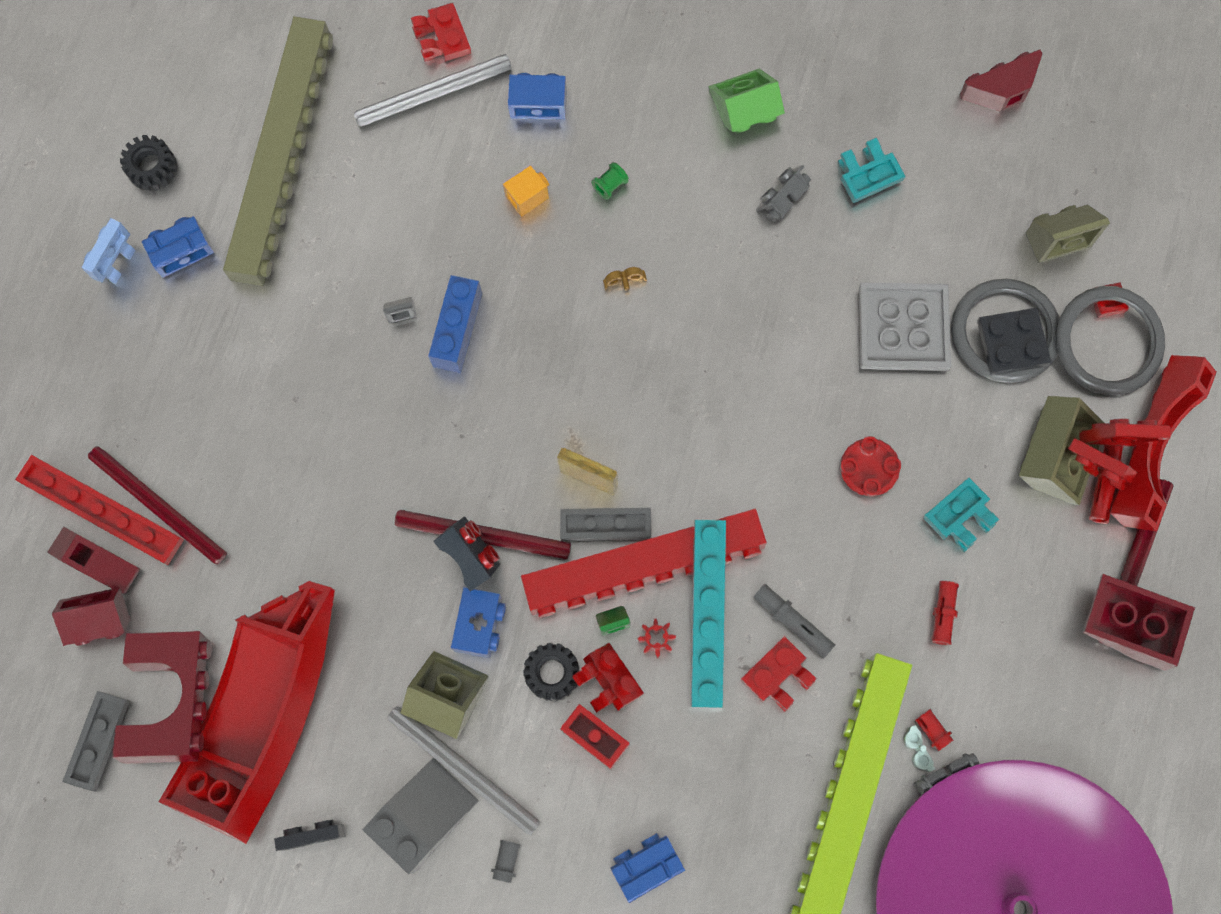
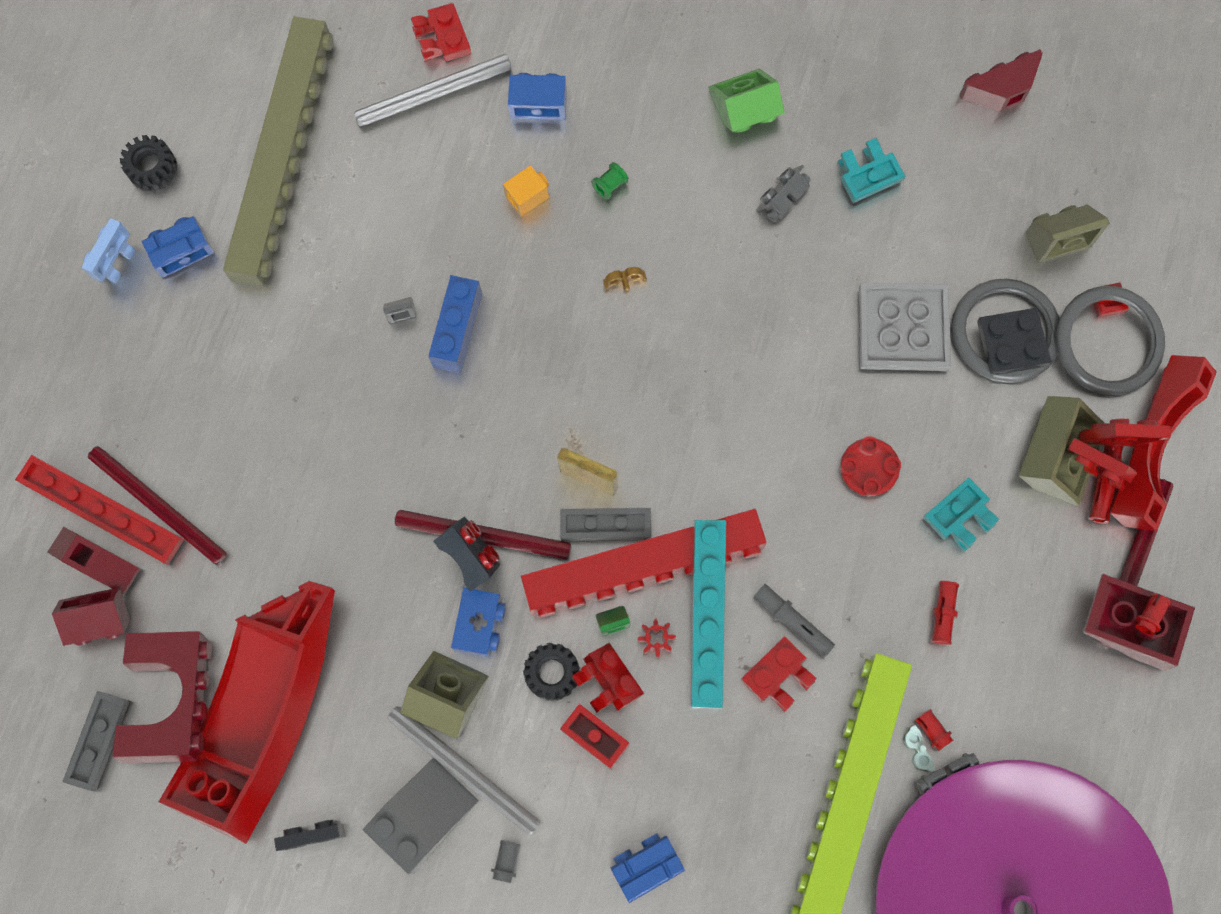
none -> red pin [1135,593,1171,636]

